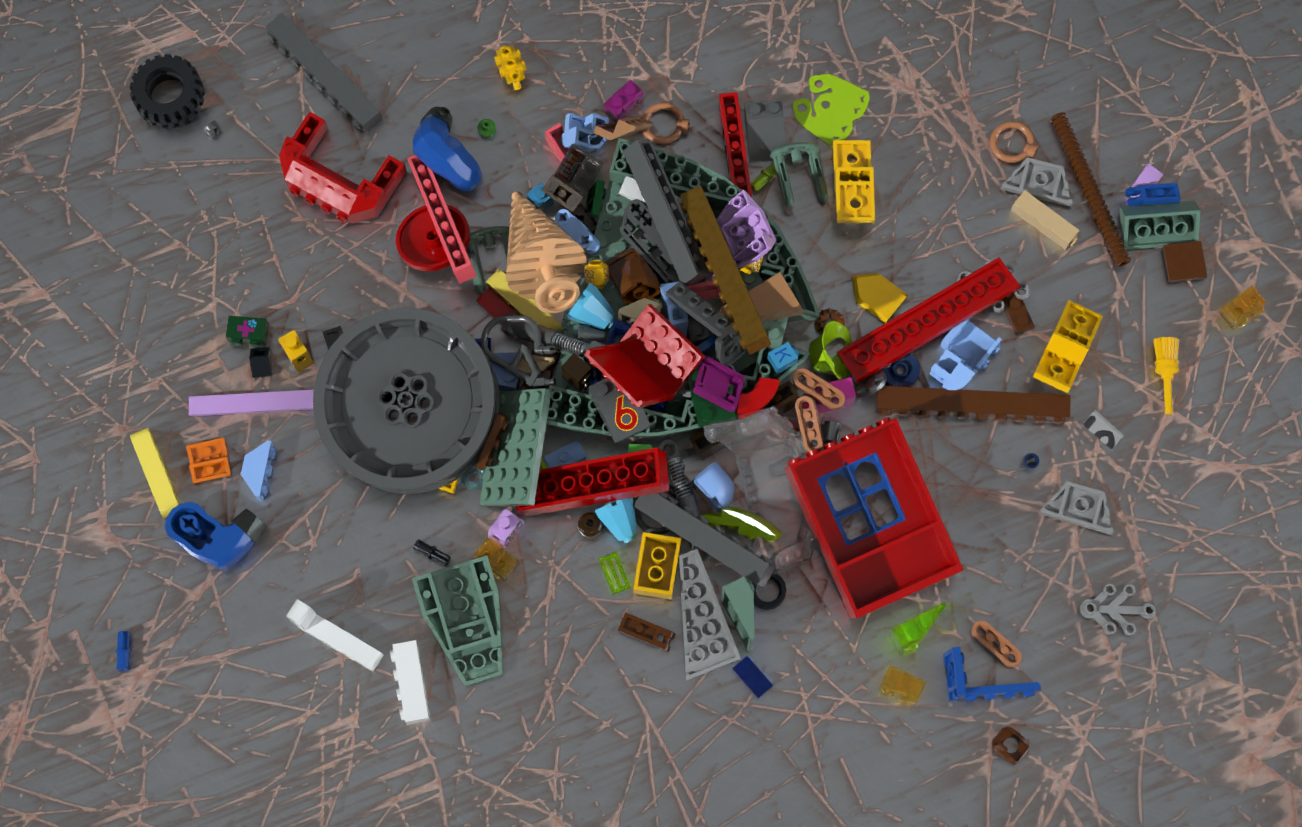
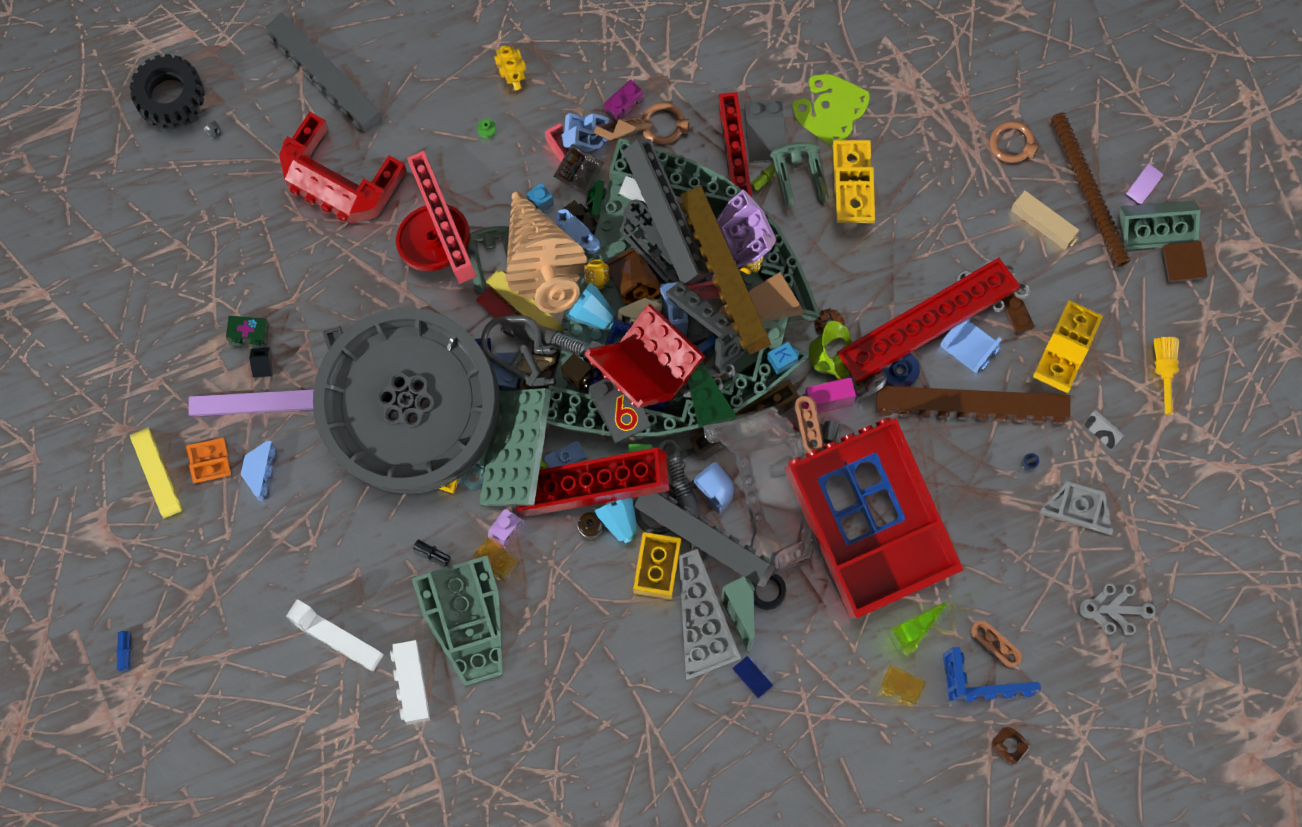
blue piece [165,502,267,571] -> none
yellow torso [278,330,314,373] -> none
blue piece [413,107,482,191] -> none
reddish brown plate [475,413,509,471] -> none
dark brown brick [541,175,584,212] -> none
dark grey cone [576,325,605,344] -> none
clear neon green tile [598,551,631,595] -> none
reddish brown plate [618,612,676,652] -> none
magenta container [693,356,745,412] -> none
lime slope [703,506,782,542] -> none
red tile [735,377,780,414] -> none
nougat plate [792,368,845,410] -> none
yellow tile [852,273,908,324] -> none
light blue brick [929,348,978,390] -> none
light grey wing [1001,157,1073,207] -> none
blue hinge [1125,183,1181,206] -> none
clear yellow brick [1219,286,1267,330] -> none

